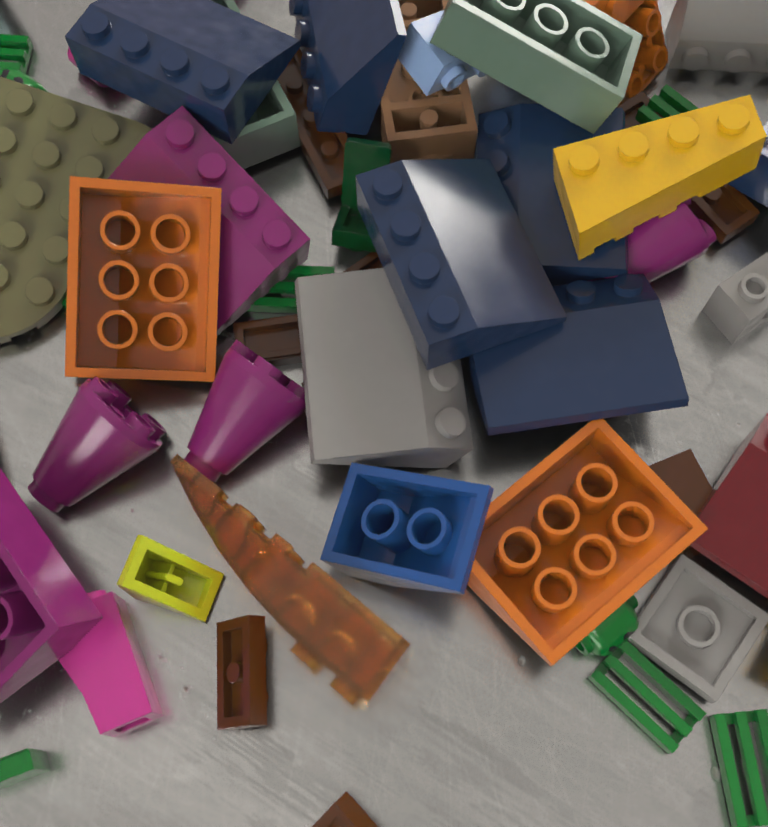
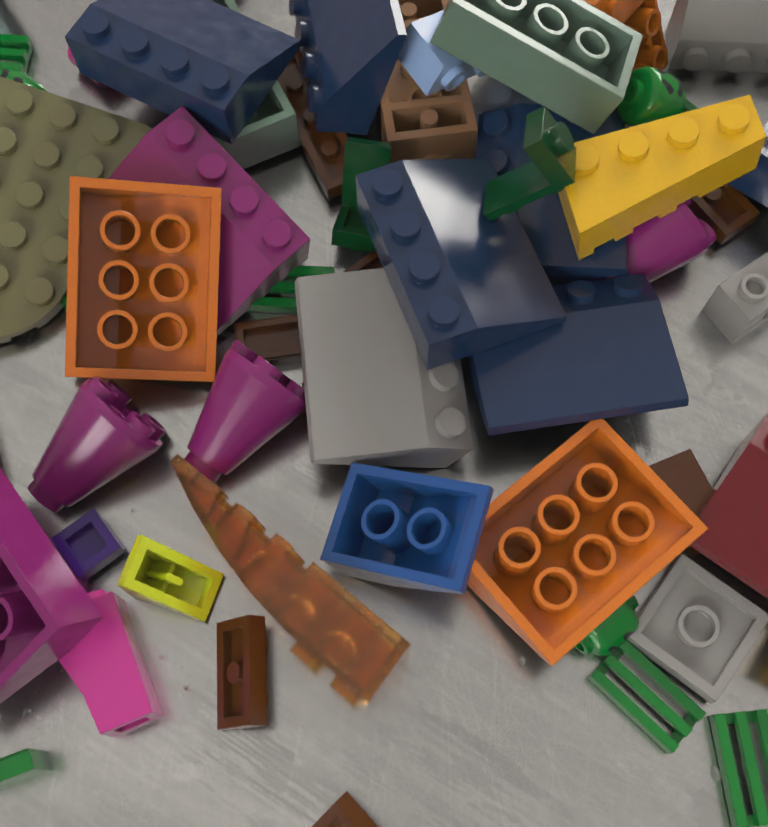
none -> dark purple plate [51,508,126,582]
none -> dark green bracket [483,106,576,221]
none -> green head [616,66,686,127]

